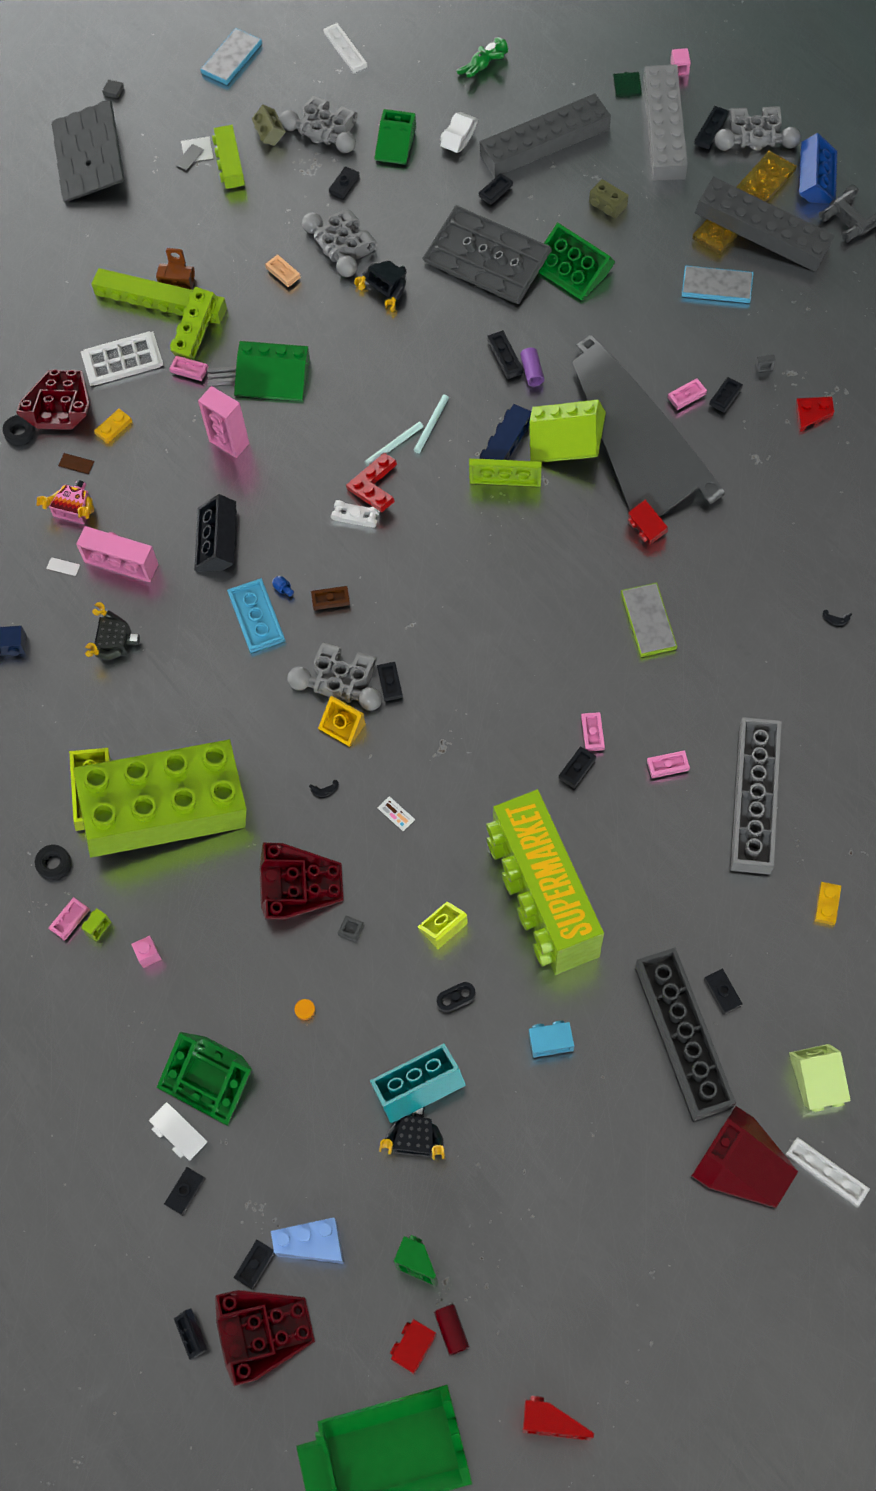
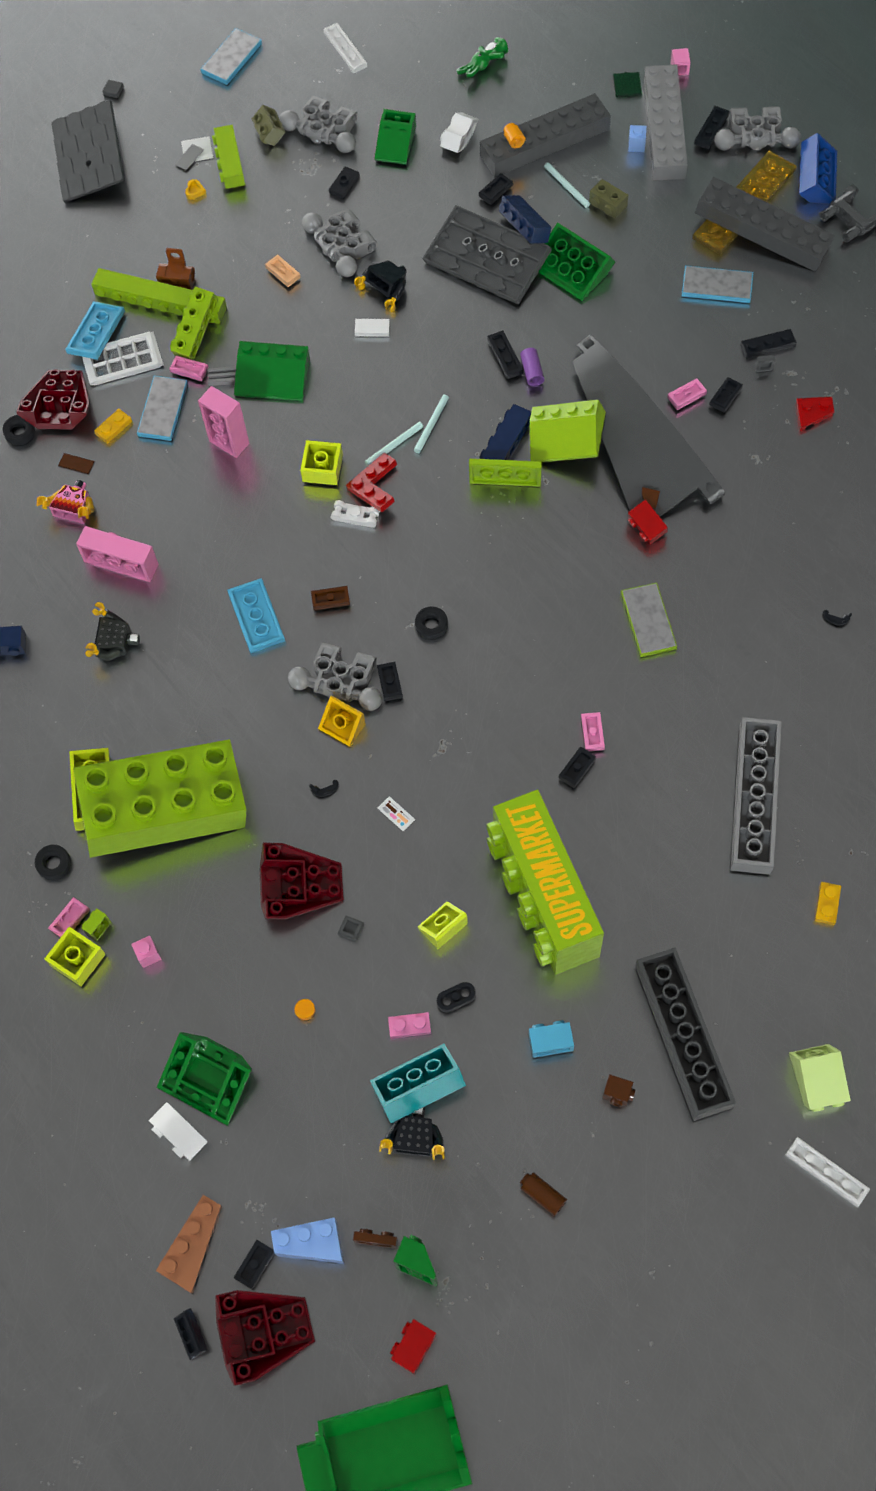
white sticker [47,557,80,576] -> none
black plate [164,1167,205,1216] -> none
black slope [194,494,237,572] -> none
blue cylinder [272,576,294,597] -> none
dark red pin [434,1304,470,1356] -> none
red slope [522,1396,594,1441] -> none
bright pink plate [647,750,690,778] -> none
dark red wedge [691,1106,798,1208] -> none
black plate [704,968,743,1014] -> none
none -> neon yellow brick [44,927,106,987]
none -> medium azure tile [65,301,125,360]
none -> flat silver tile [137,376,188,441]
none -> nougat wing [156,1195,222,1294]
none -> yellow tile [185,179,206,200]
none -> neon yellow brick [300,440,343,485]
none -> reddish brown plate [353,1228,398,1249]
none -> white tile [355,319,390,337]
none -> bright pink plate [388,1012,431,1039]
none -> black tyre [415,606,448,639]
none -> dark blue brick [499,195,552,244]
none -> light orange brick [503,123,525,148]
none -> reddish brown brick [520,1172,568,1217]
none -> light aqua bar [544,162,590,208]
none -> reddish brown brick [602,1074,636,1107]
none -> light blue brick [628,125,646,152]
none -> reddish brown tile [642,487,660,510]
none -> black plate [741,329,797,359]

